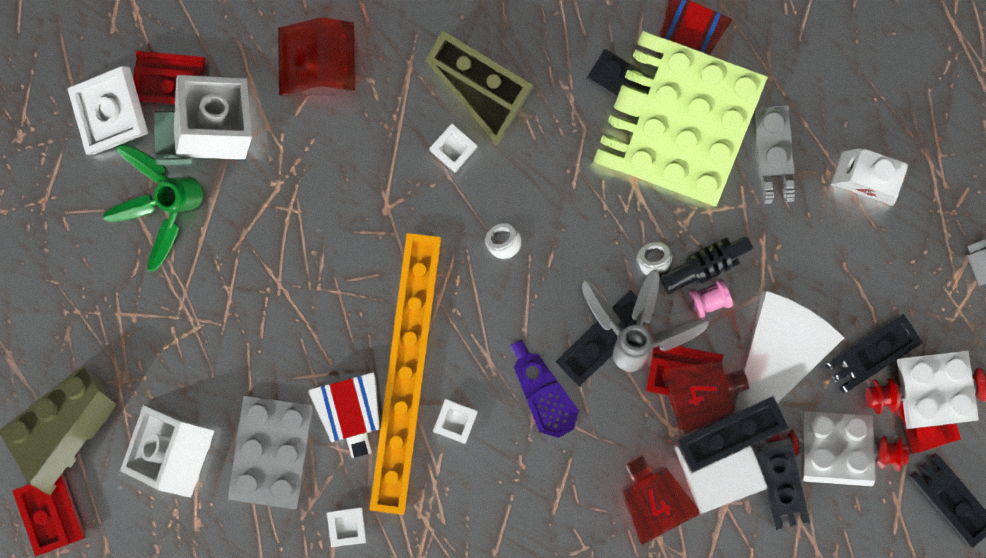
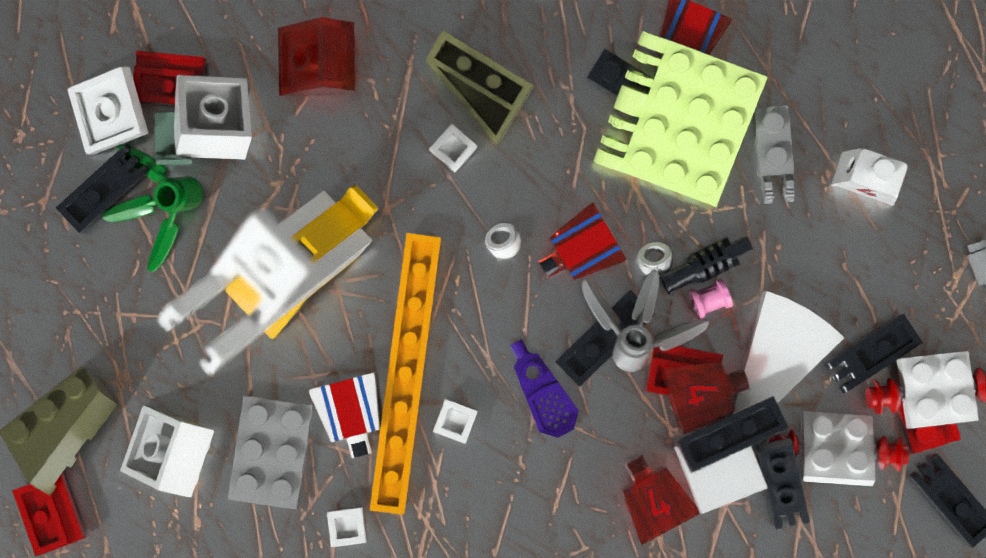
none -> black hinge [56,145,150,233]
none -> white piece [158,184,378,375]
none -> torso [538,202,627,282]

